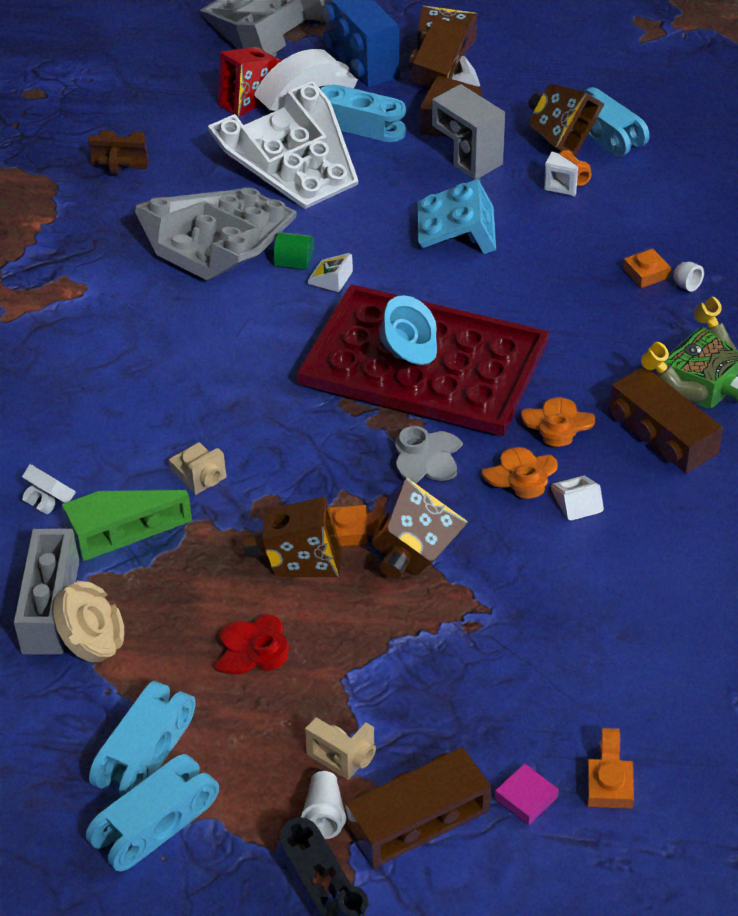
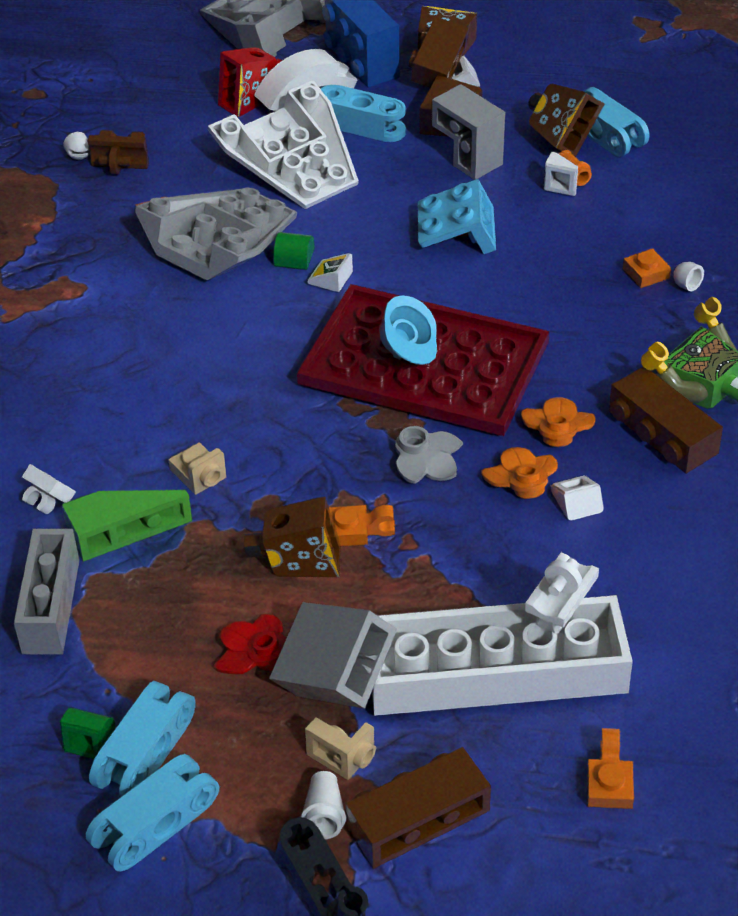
tan tile [53,581,124,662] -> none
torso [372,478,468,579] -> none
dark pink tile [495,763,559,825] -> none
none -> green brick [60,707,115,759]
none -> white hinge [63,132,90,160]
none -> light grey brick [269,602,397,709]
none -> white brick [372,595,633,716]
none -> white hips [525,552,599,633]

